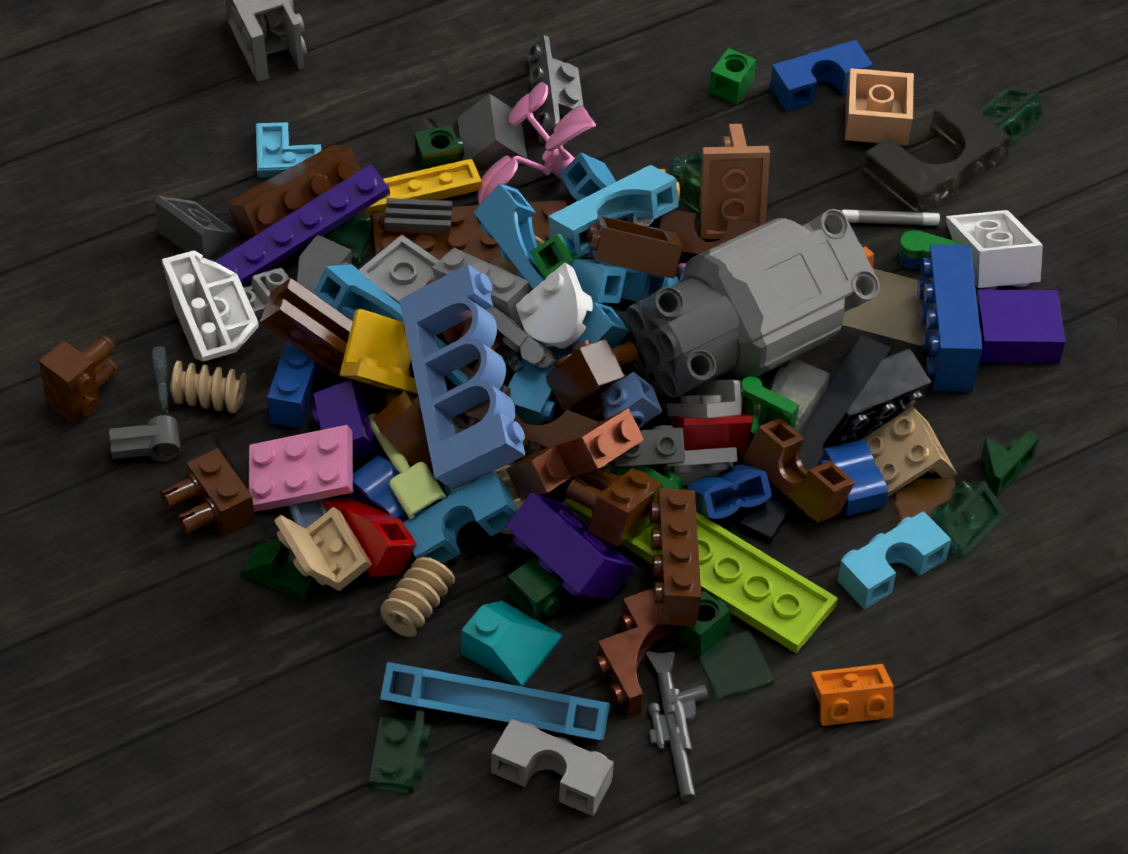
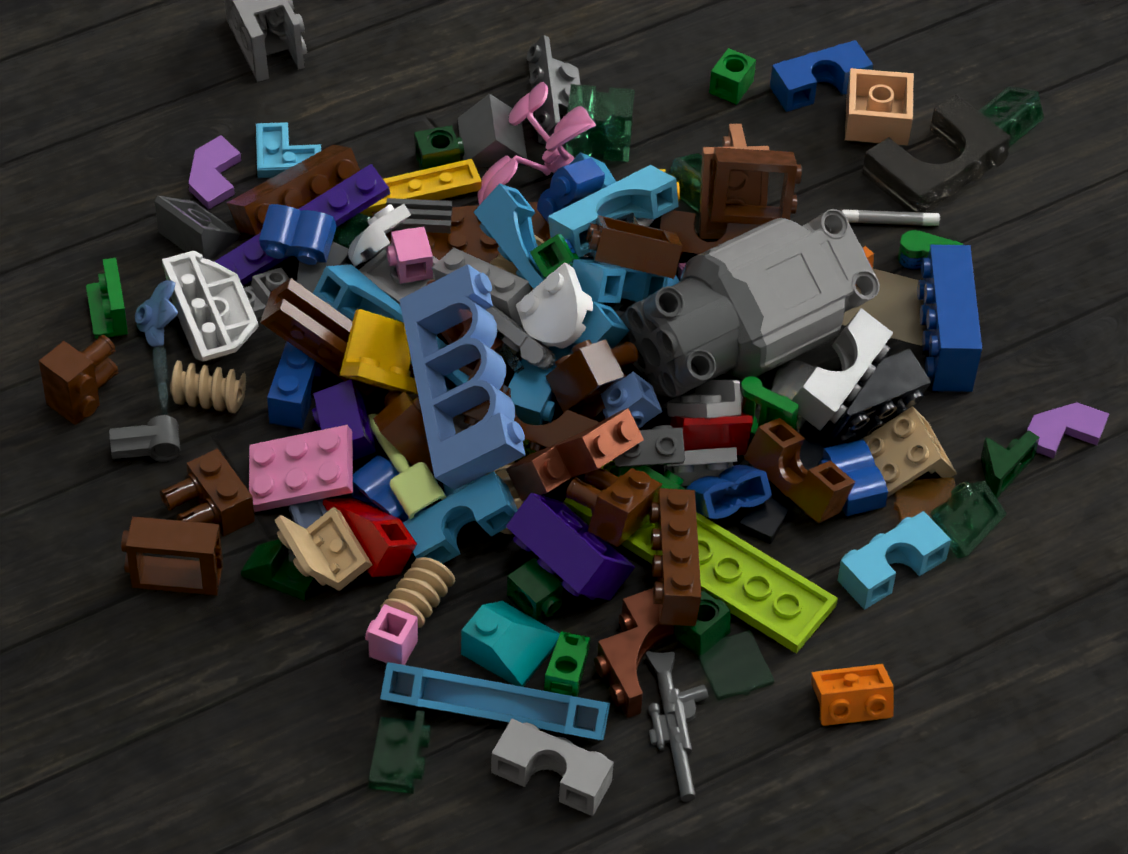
white slope [946,210,1043,290] -> none
dark purple brick [976,290,1066,363] -> none
none -> green bracket [86,258,128,339]
none -> reddish brown window [121,516,223,596]
none -> medium blue plate [135,280,178,347]
none -> medium lavender tile [188,135,241,210]
none -> blue brick [259,204,337,265]
none -> white slope [348,204,411,267]
none -> bright pink brick [365,604,418,665]
none -> bright pink brick [386,227,433,284]
none -> blue brick [537,158,605,224]
none -> green leg [544,631,591,697]
none -> clear green brick [566,84,635,162]
none -> reddish brown window [707,147,802,225]
none -> arch [792,308,893,430]
none -> medium lavender tile [1027,402,1109,458]

